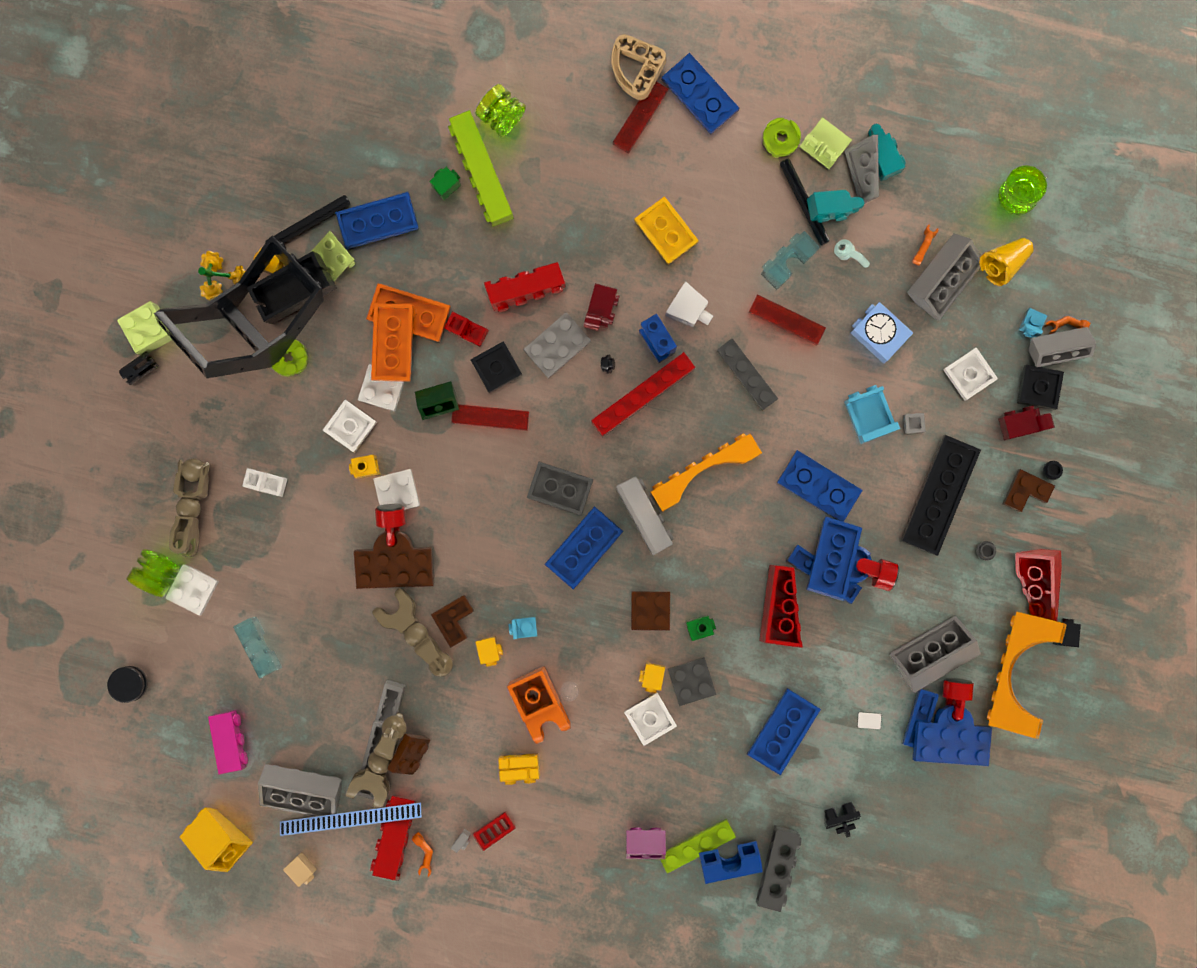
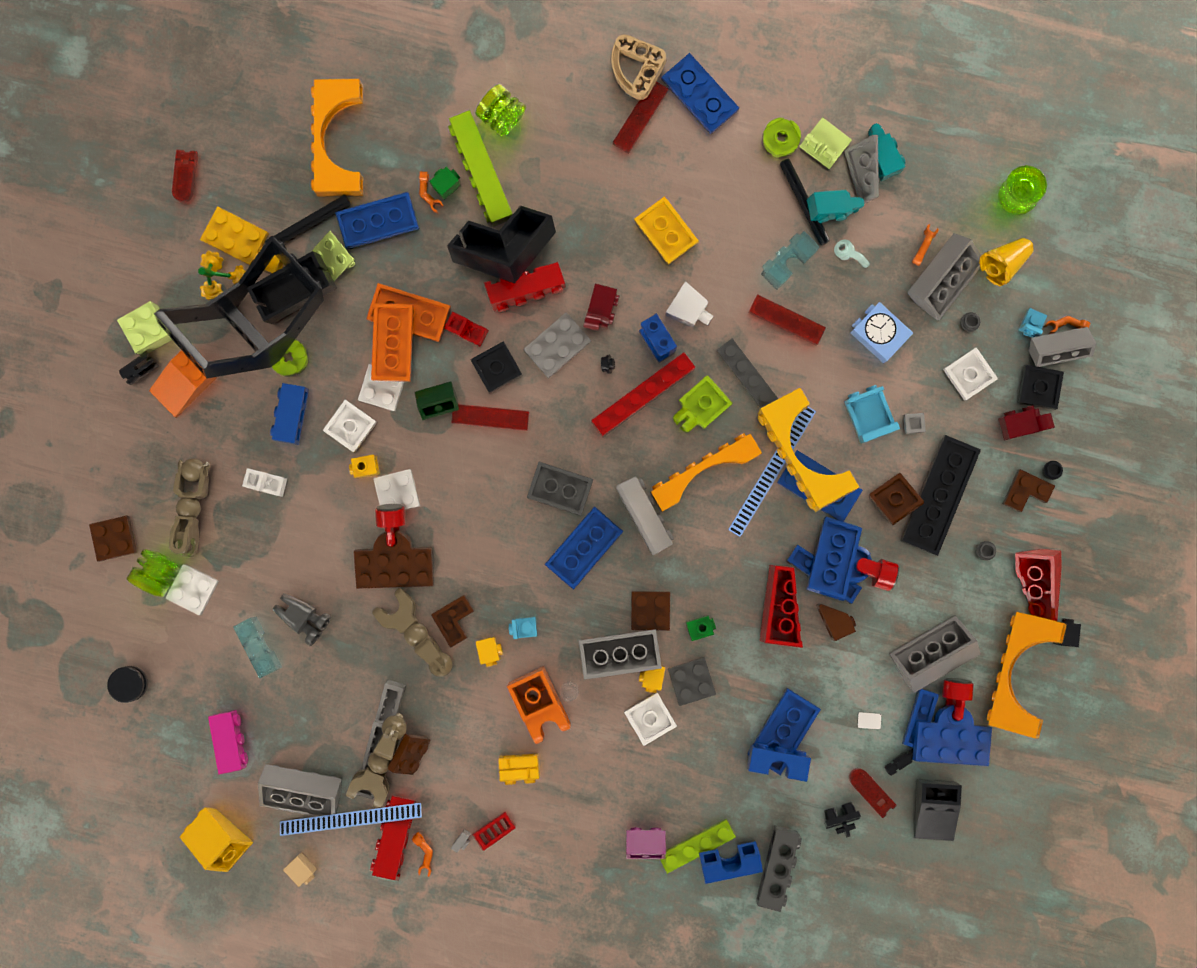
none -> reddish brown plate [89,516,137,562]
none -> orange slope [149,350,217,418]
none -> clear red plate [172,150,198,203]
none -> yellow plate [200,206,269,266]
none -> blue brick [270,383,309,445]
none -> dark grey piece [273,593,331,646]
none -> light orange arch [311,79,363,197]
none -> orange arm [419,171,444,213]
none -> black piece [447,206,556,284]
none -> light grey slope [579,629,662,680]
none -> lime plate [673,375,733,433]
none -> light blue sticker [728,407,816,537]
none -> blue arch [747,743,811,782]
none -> yellow arch [757,388,859,512]
none -> reddish brown slope [816,604,856,641]
none -> clear red plate [849,768,897,818]
none -> reddish brown plate [869,473,924,526]
none -> black axle [885,748,913,776]
none -> black slope [914,779,962,841]
none -> dark grey plate [961,312,981,332]

